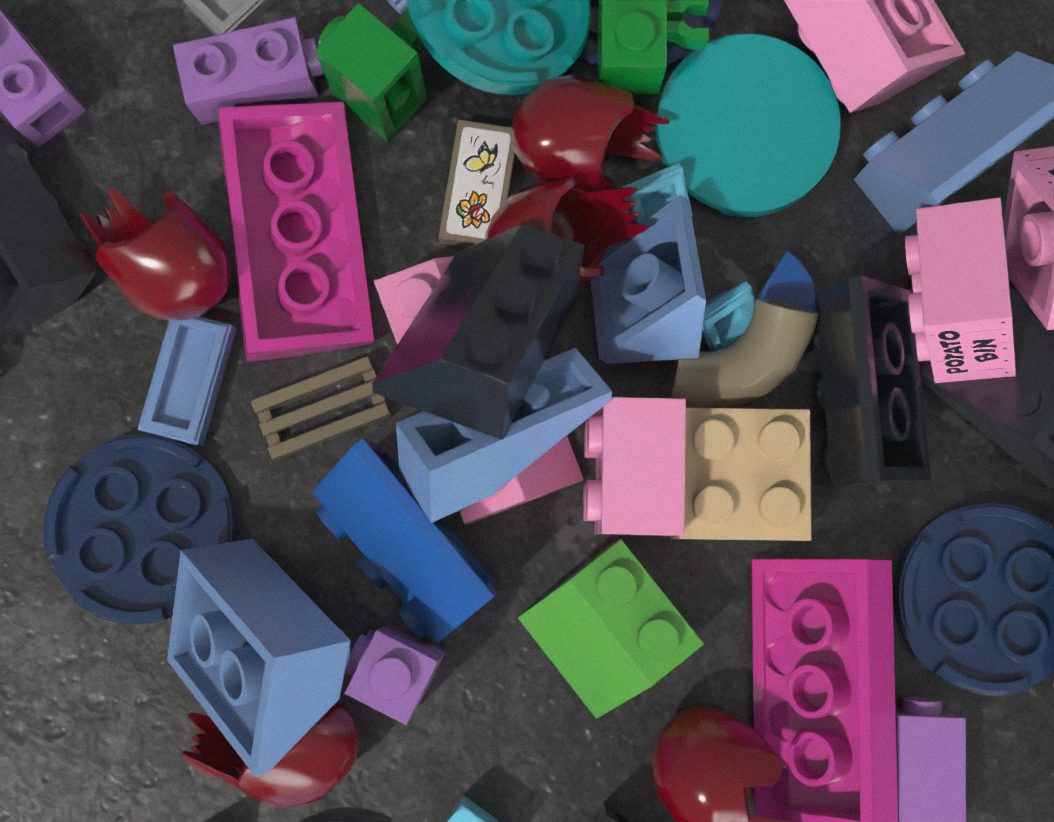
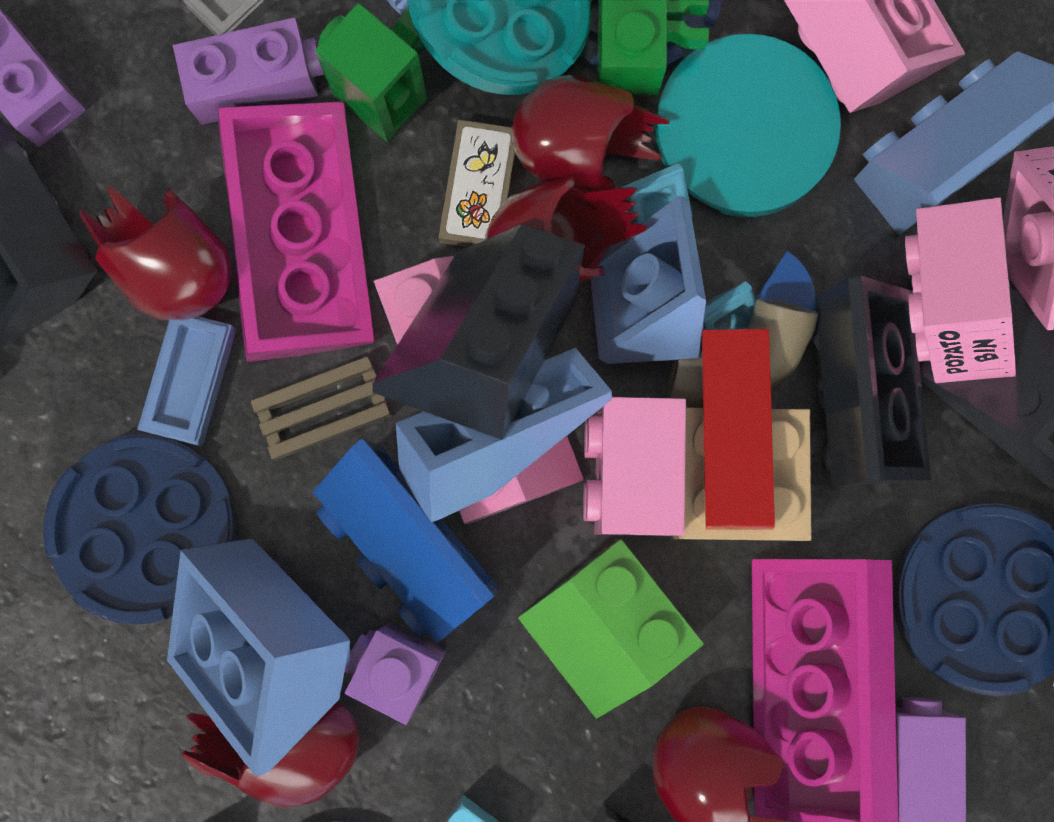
none -> red tile [702,329,775,530]

